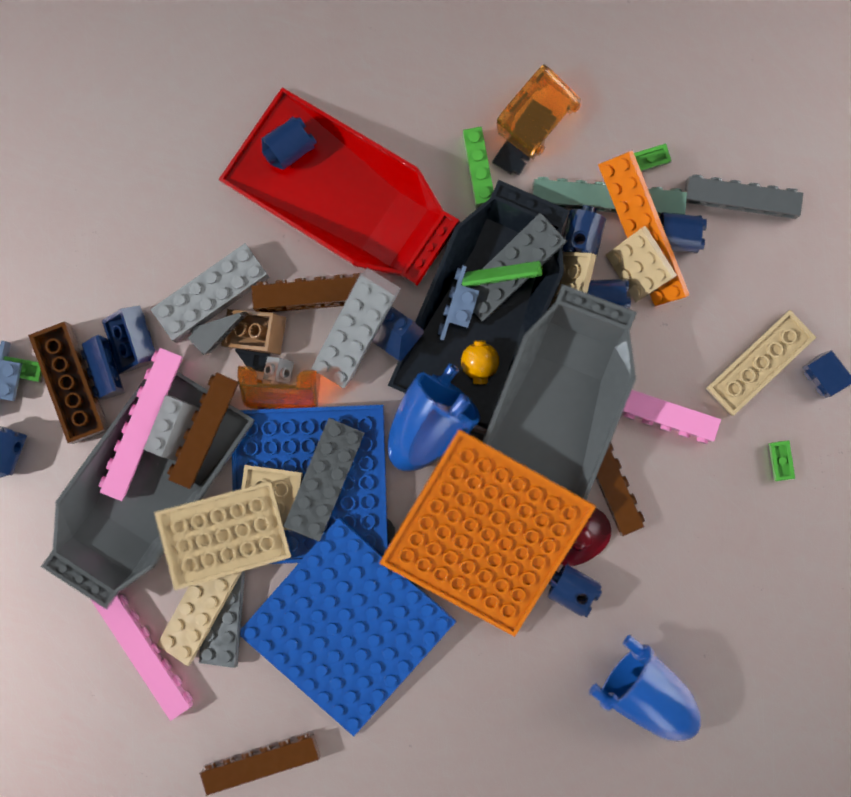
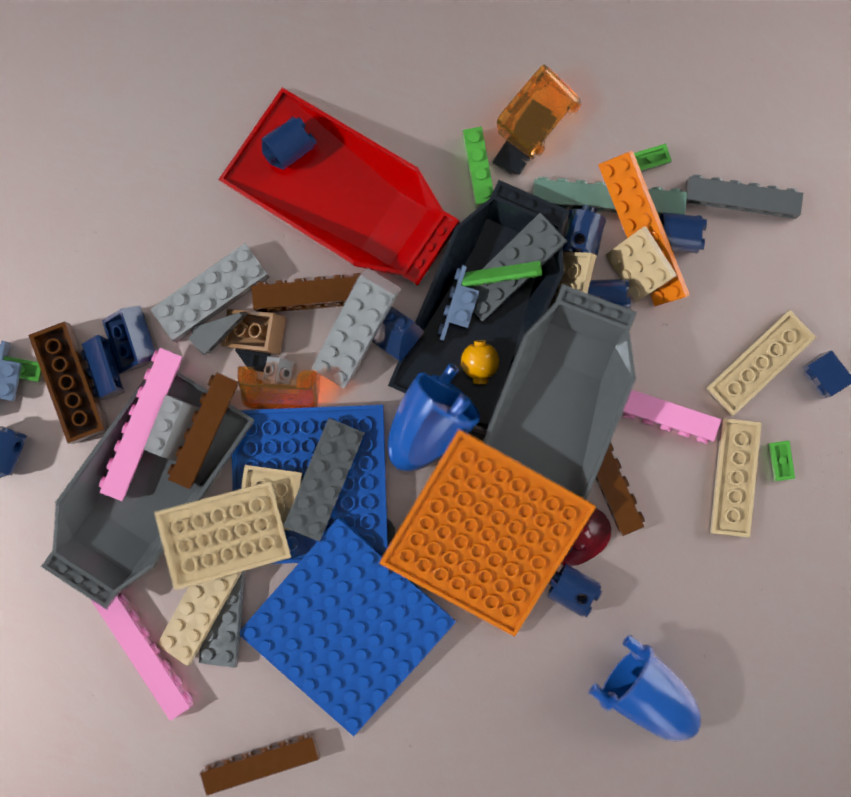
none -> tan plate [710,418,762,538]

